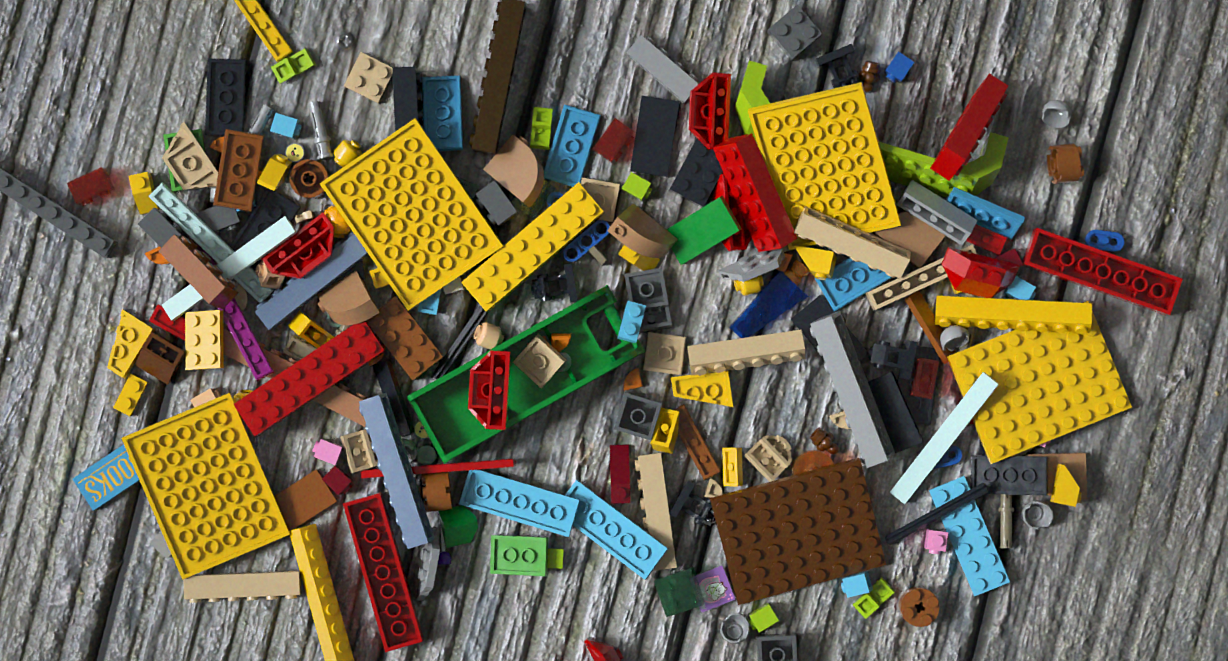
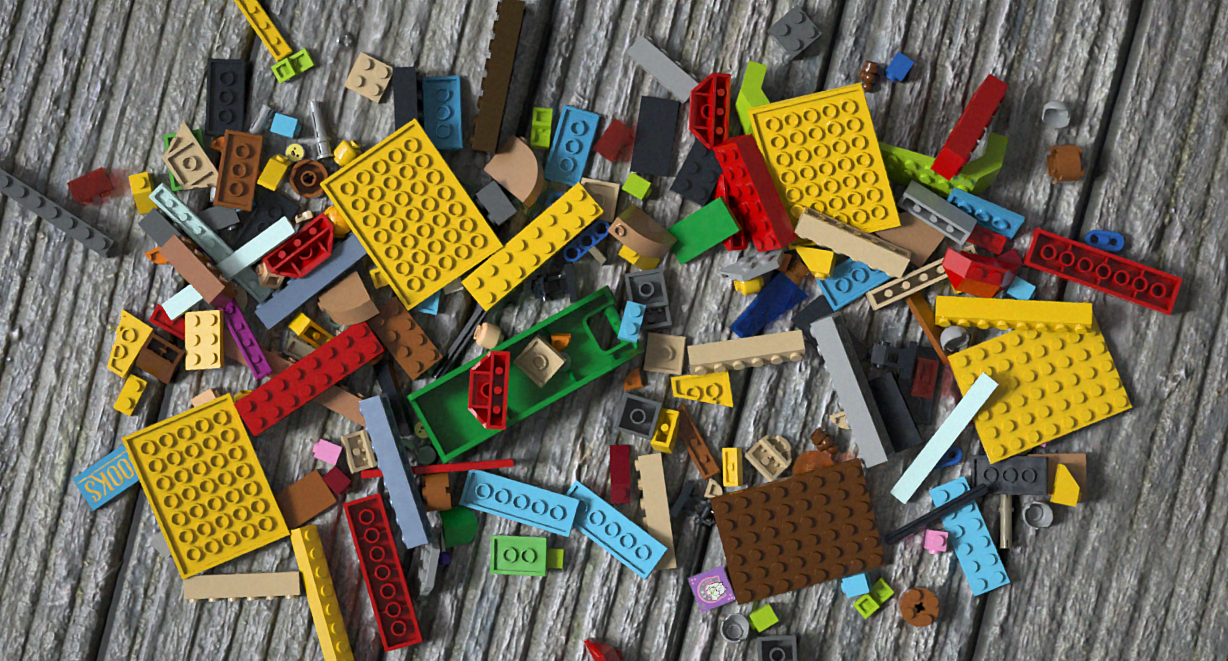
clear green brick [654,566,705,617] -> none
black tile [815,43,860,88] -> none

